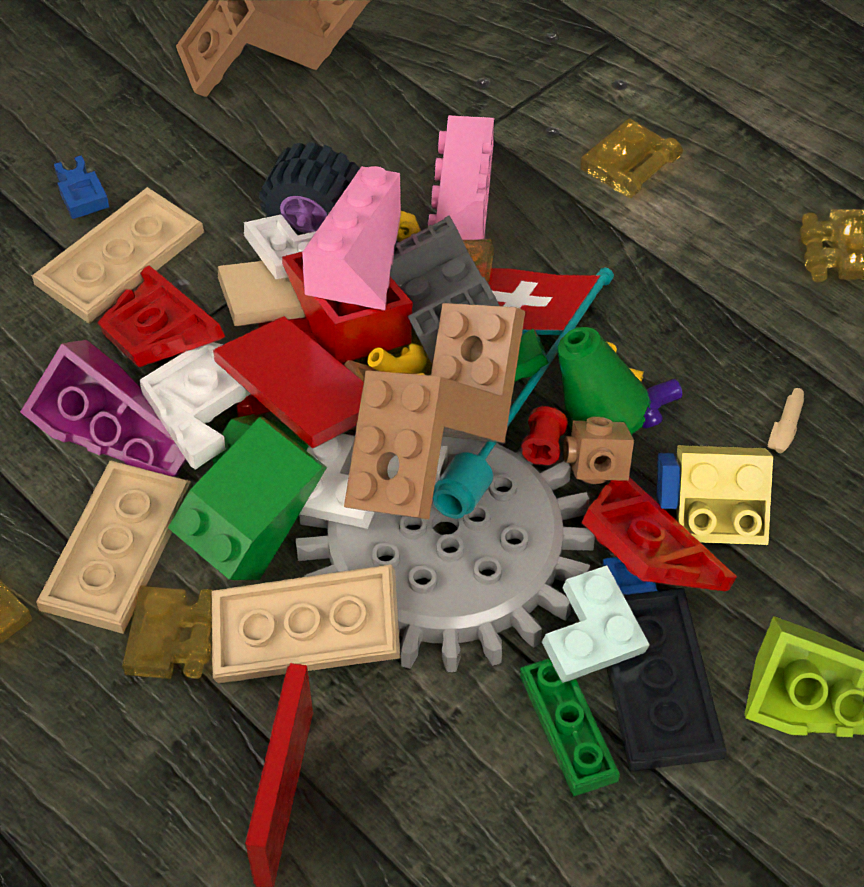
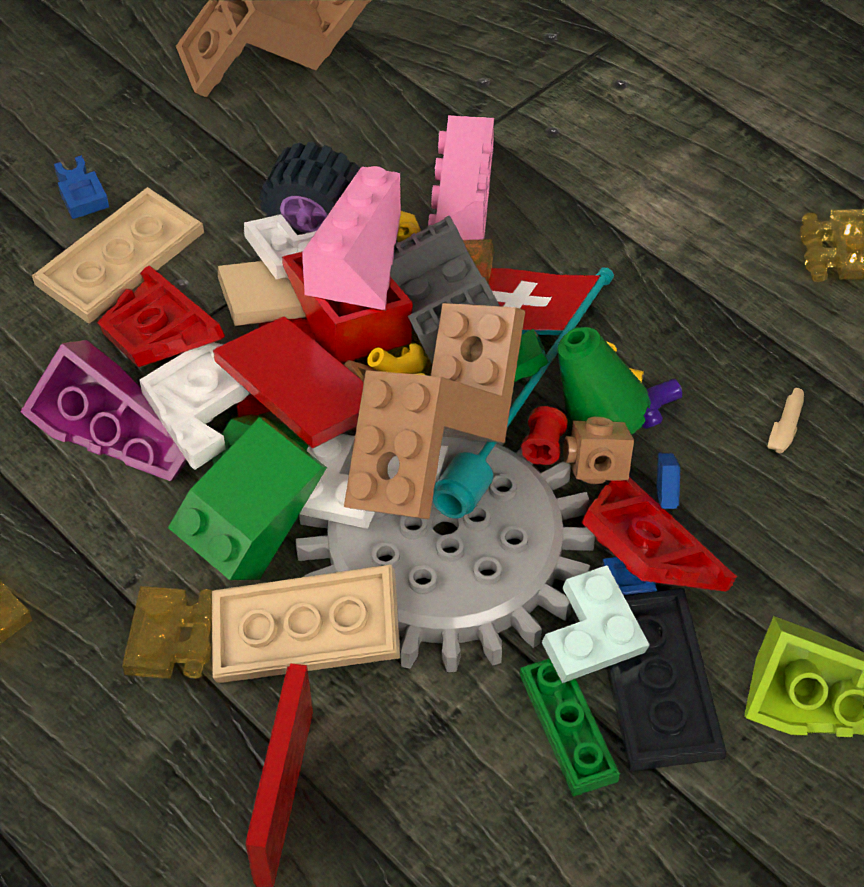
tan tile [36,461,192,634] -> none
clear yellow plate [580,118,683,198] -> none
light yellow slope [676,445,773,545] -> none

